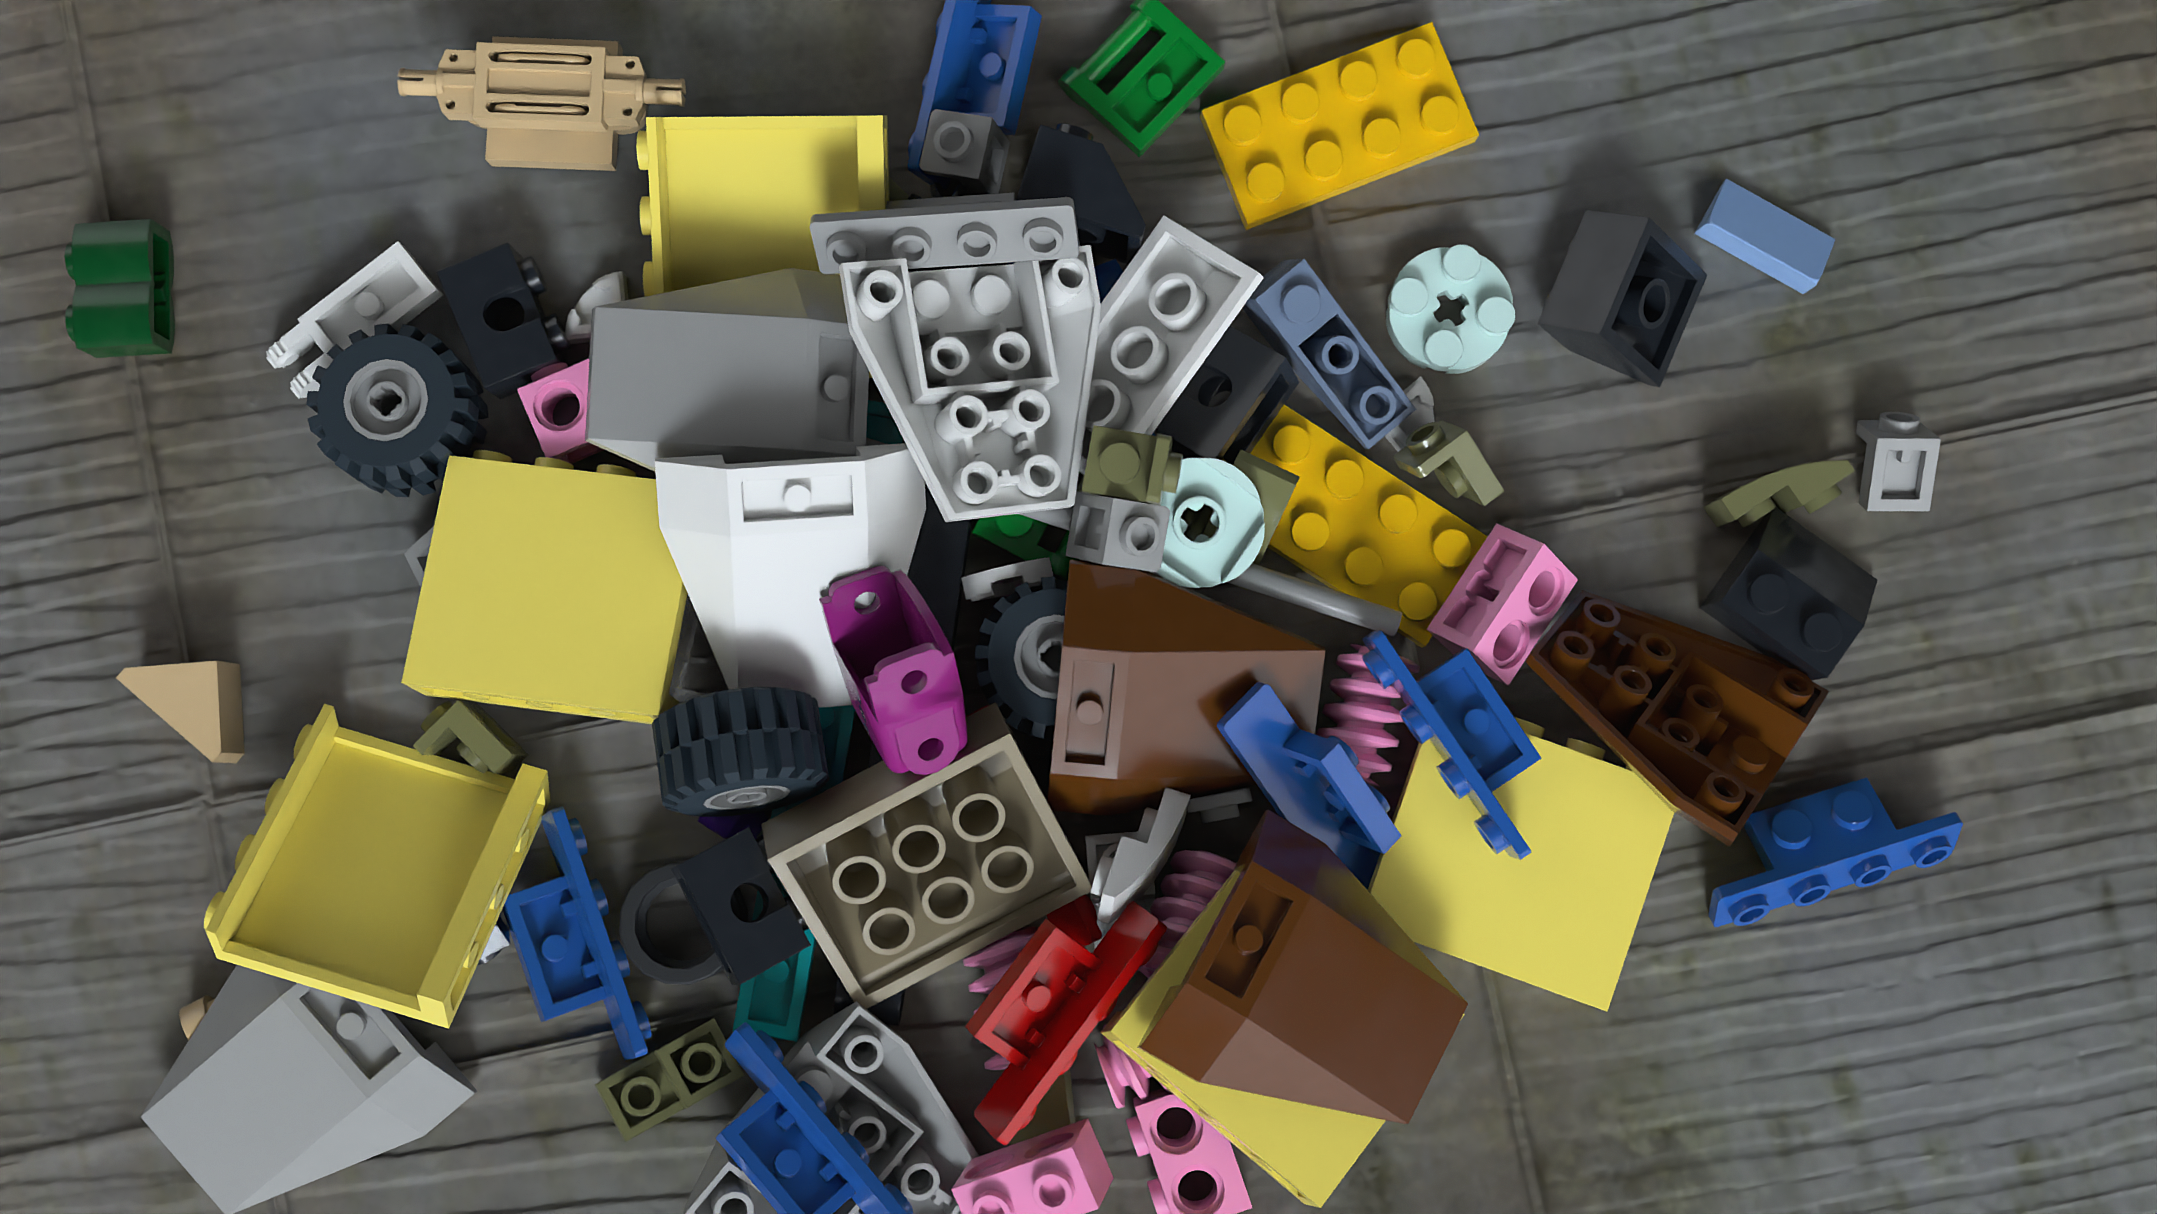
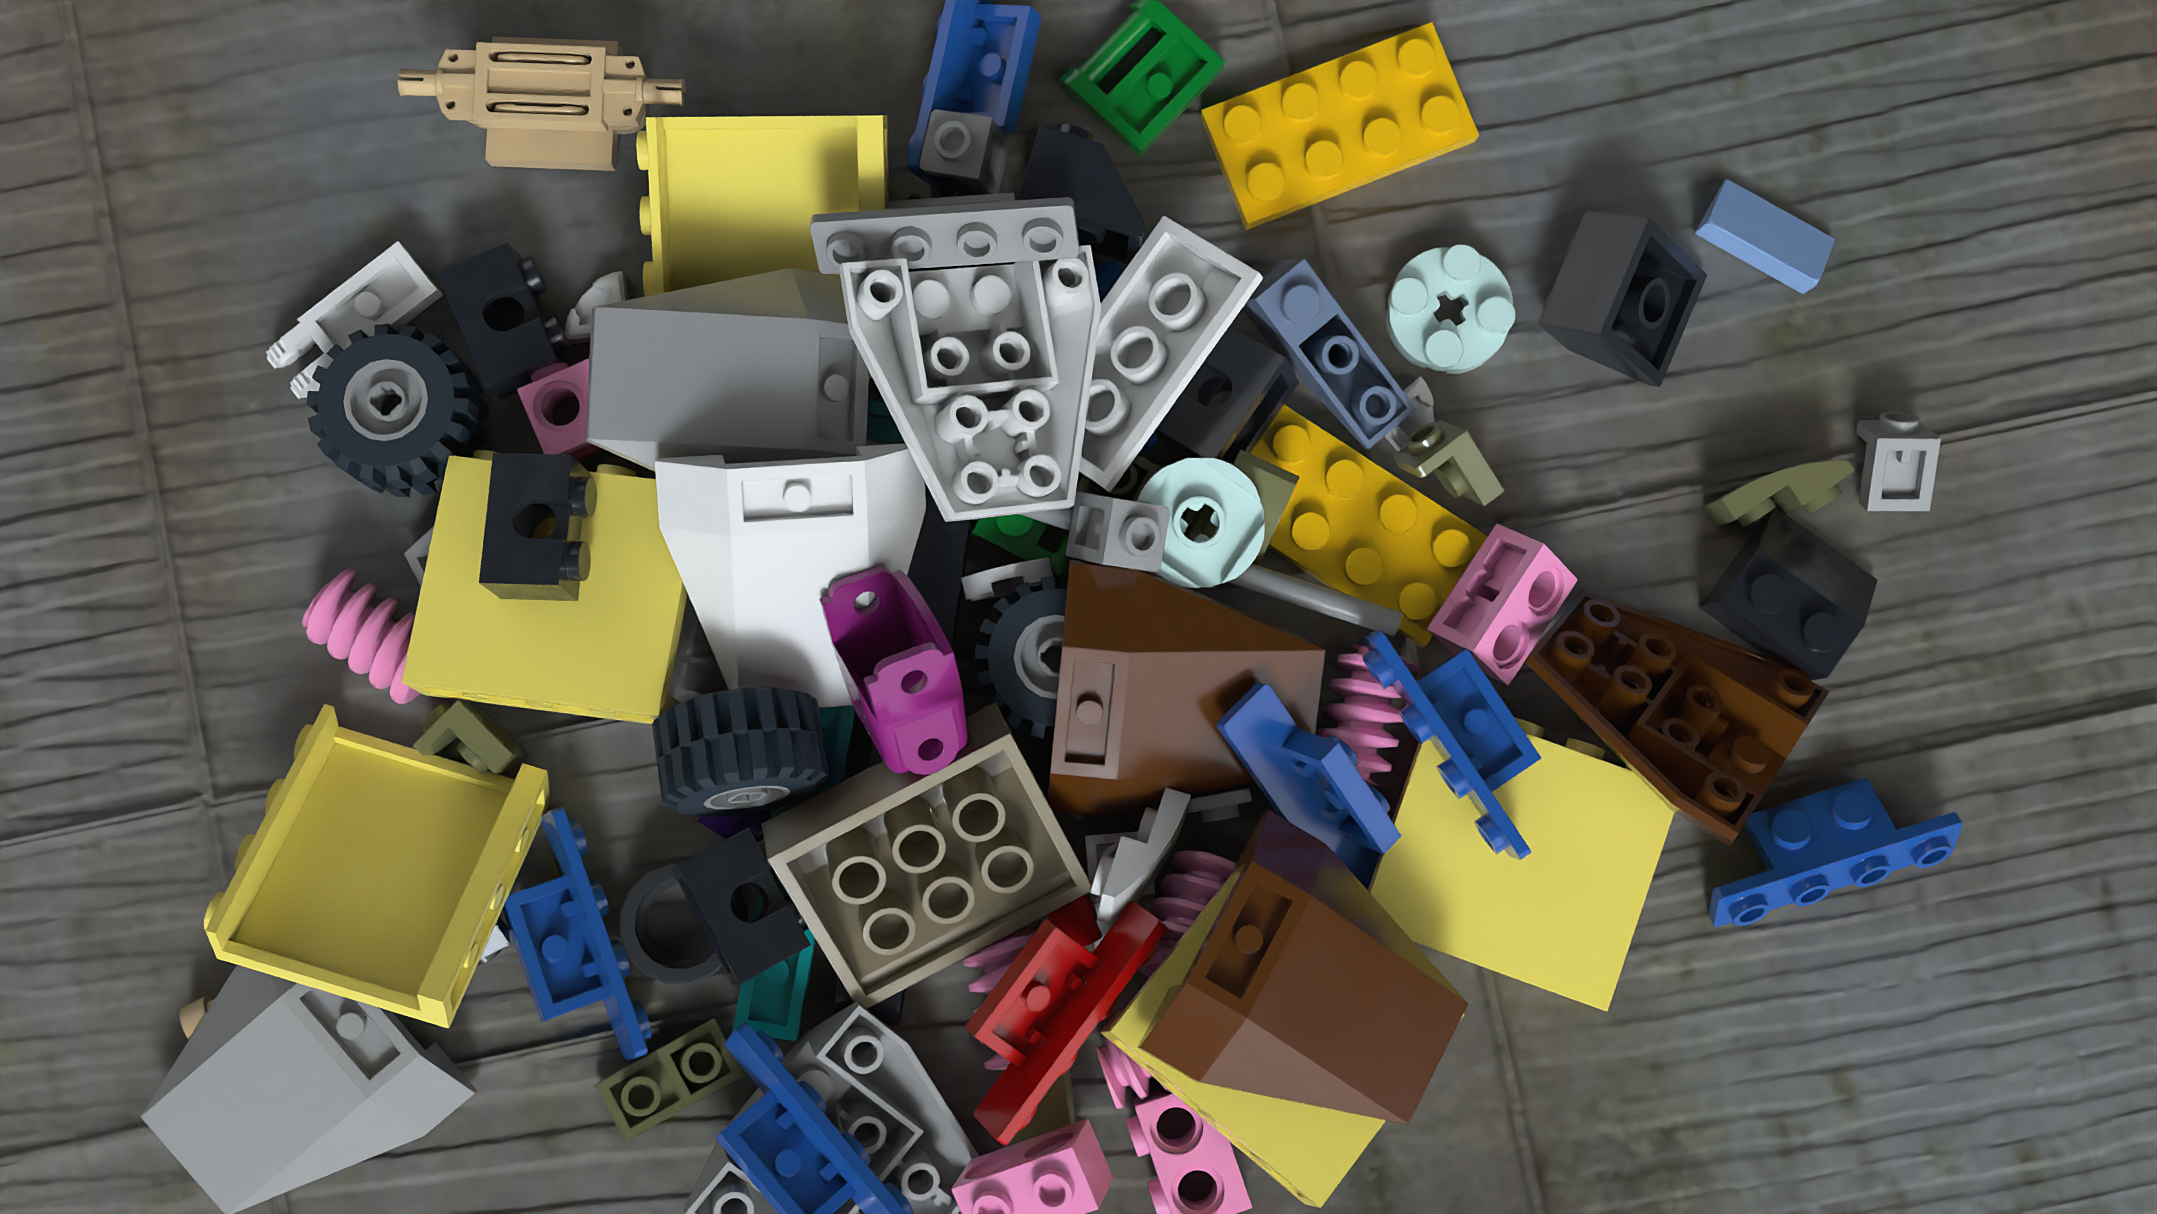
dark green brick [64,219,175,358] -> none
tan slope [116,661,245,763] -> none
olive bracket [1082,425,1183,506] -> none
none -> bright pink piece [302,568,420,704]
none -> black brick [479,453,597,601]

